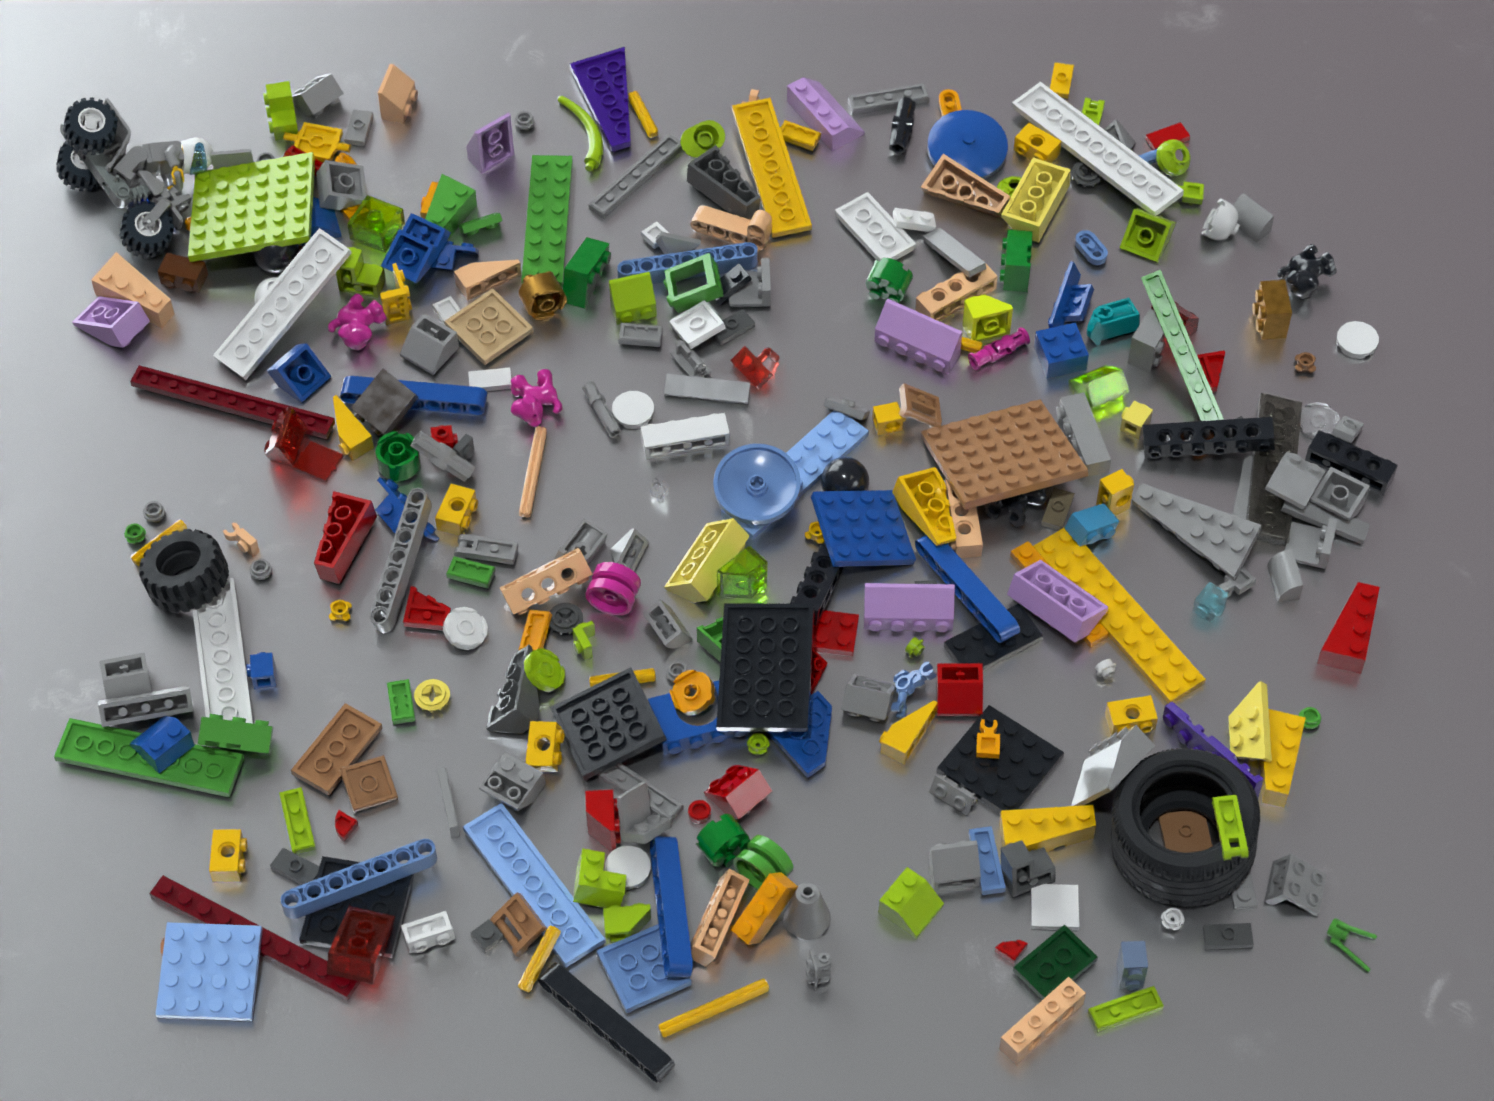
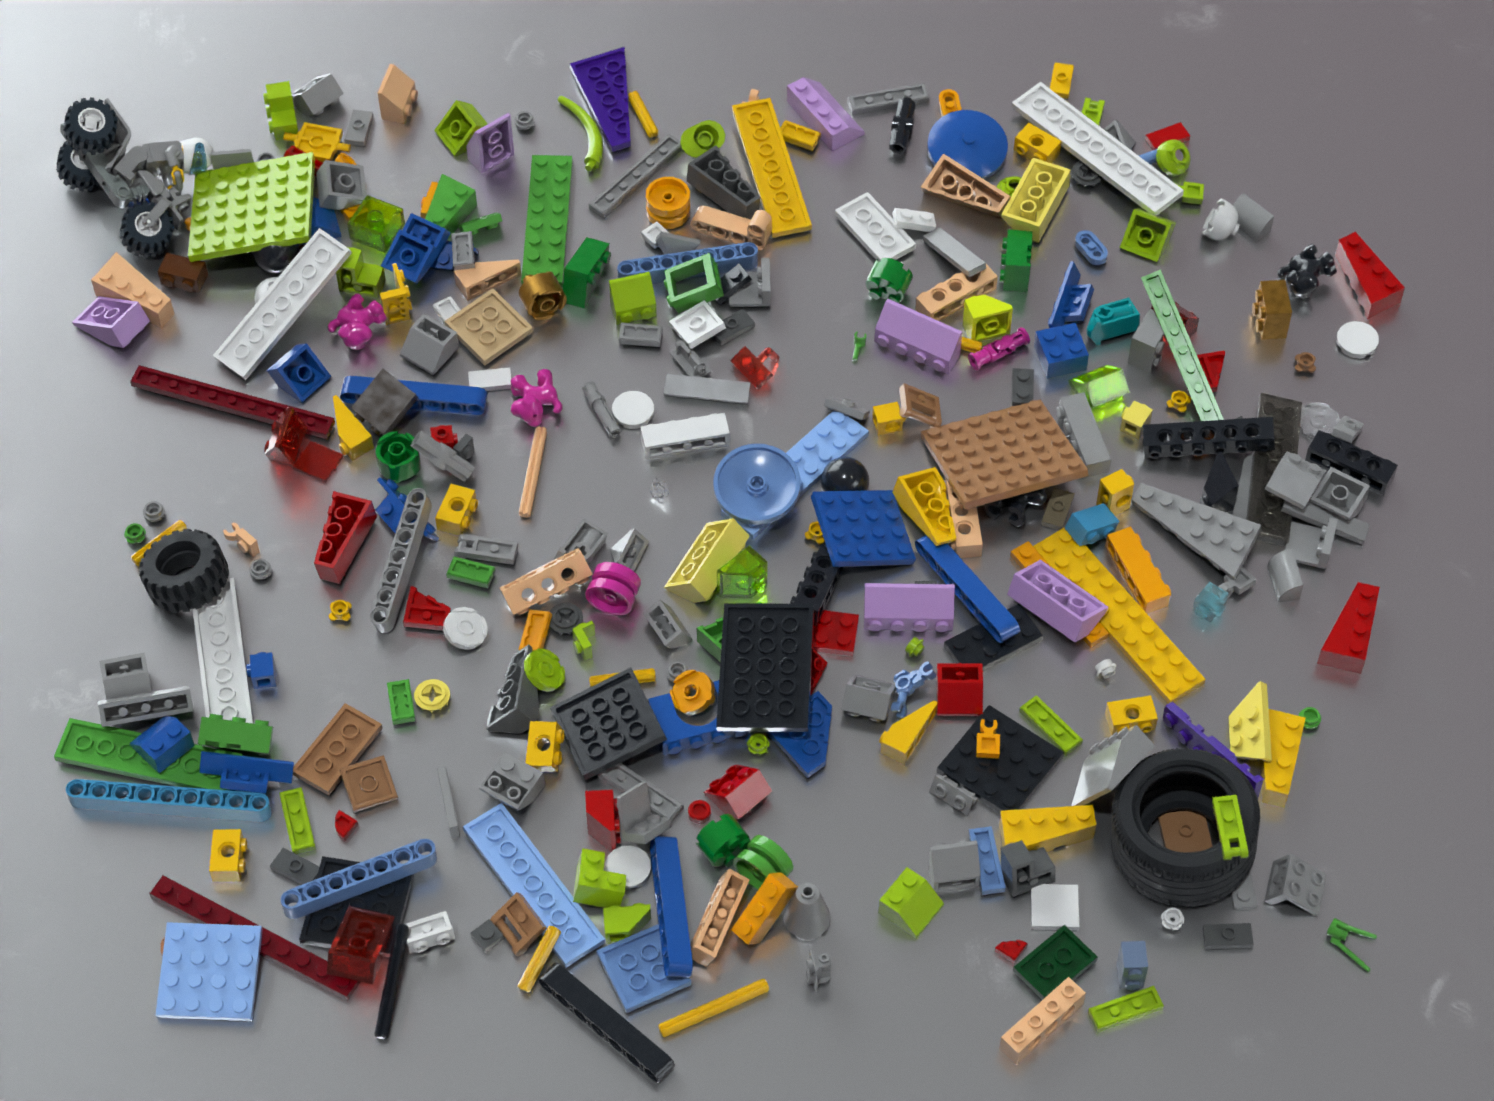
none -> dark azure beam [66,779,272,822]
none -> blue bracket [199,751,294,794]
none -> black axle [374,924,409,1039]
none -> lime slope [434,100,488,156]
none -> light grey plate [451,231,475,270]
none -> light orange wheel [646,177,690,229]
none -> bright green hand [852,332,867,361]
none -> dark grey plate [1012,368,1034,406]
none -> lime tile [1019,695,1083,756]
none -> light orange brick [1105,526,1171,614]
none -> yellow plate [1167,391,1191,412]
none -> black slope [1200,452,1239,512]
none -> red wedge [1335,231,1405,319]

